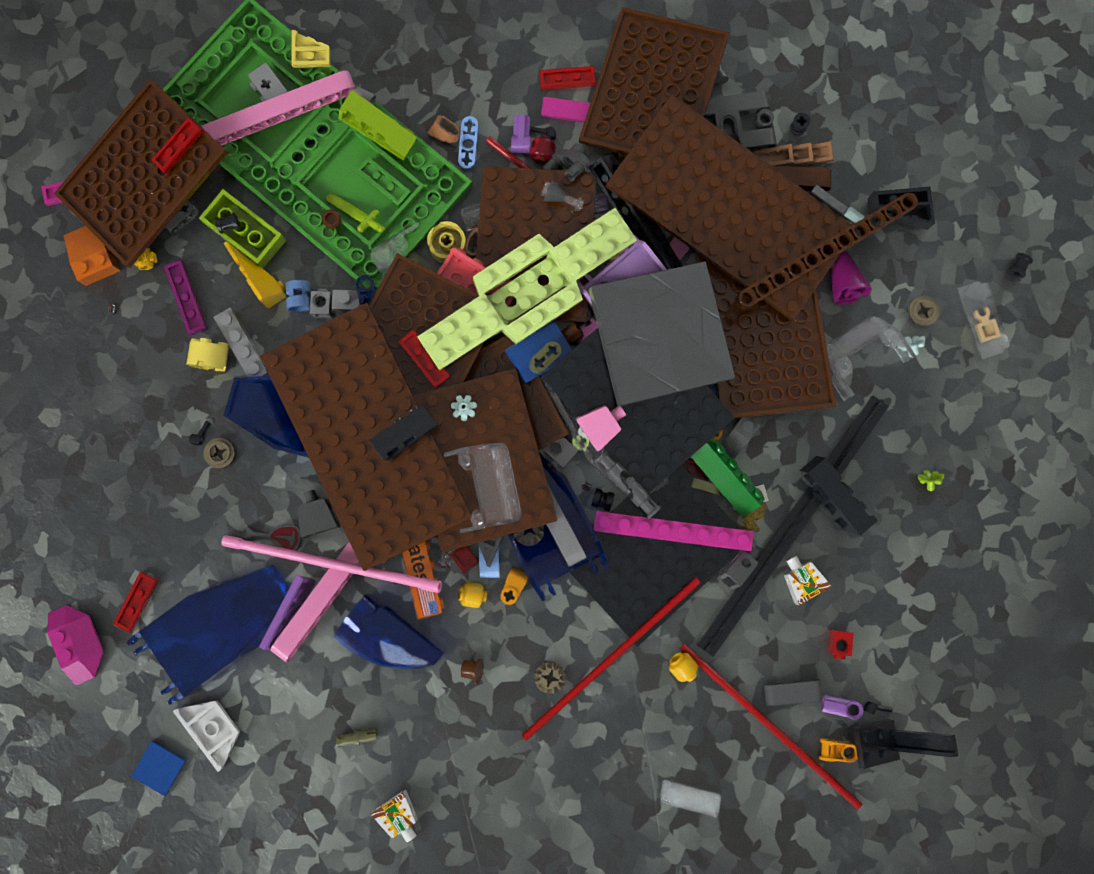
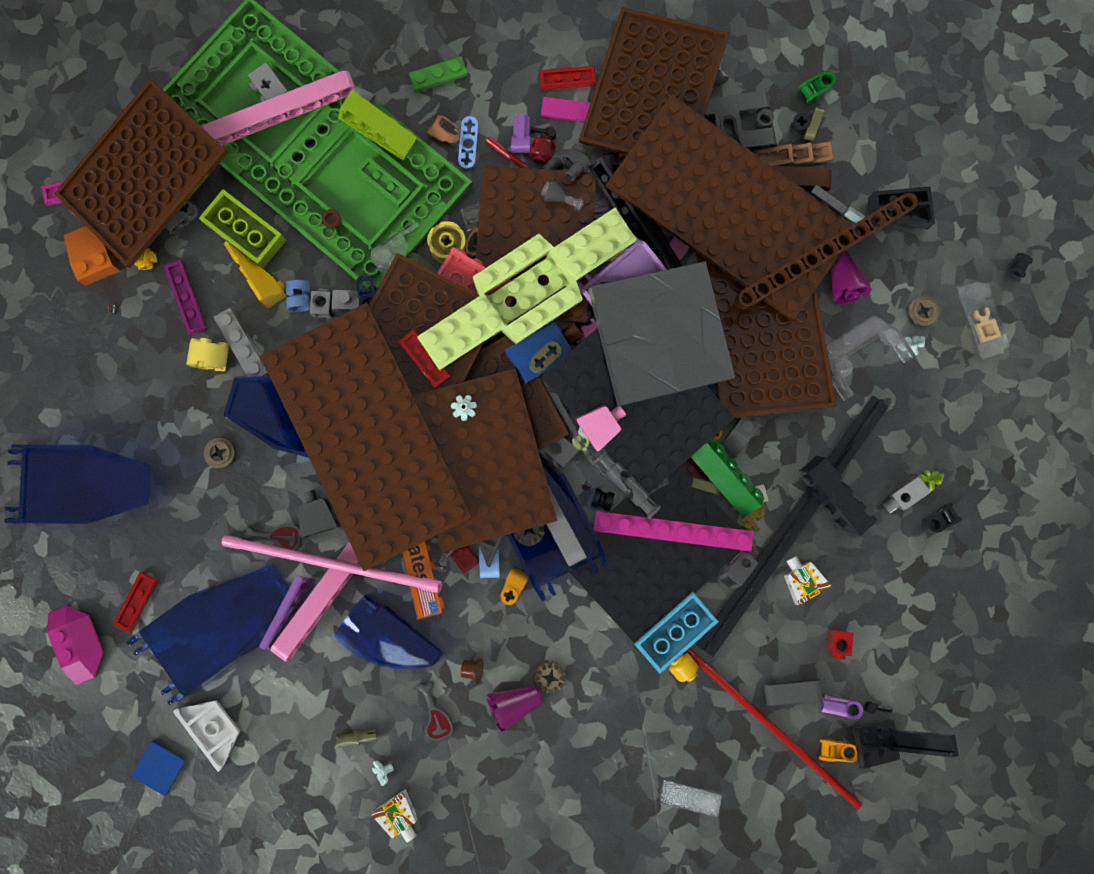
red tile [151,117,204,174] -> none
black hand [189,421,210,446] -> none
black bush [215,212,240,234] -> none
light yellow wing [292,30,331,68] -> none
lime sword [326,193,385,233] -> none
black wedge [369,405,439,462] -> none
clear windscreen [444,443,521,533] -> none
yellow head [457,581,487,608] -> none
red piece [522,577,701,741] -> none
none -> clear blue windscreen [4,444,151,525]
none -> light aqua plant [372,760,394,786]
none -> bright green plate [409,56,468,93]
none -> dark grey piece [418,682,454,741]
none -> magenta cone [486,686,543,732]
none -> medium azure brick [634,592,719,674]
none -> green piece [798,70,836,104]
none -> olive beam [803,106,825,142]
none -> light grey torso [883,475,931,514]
none -> black piece [921,502,962,534]

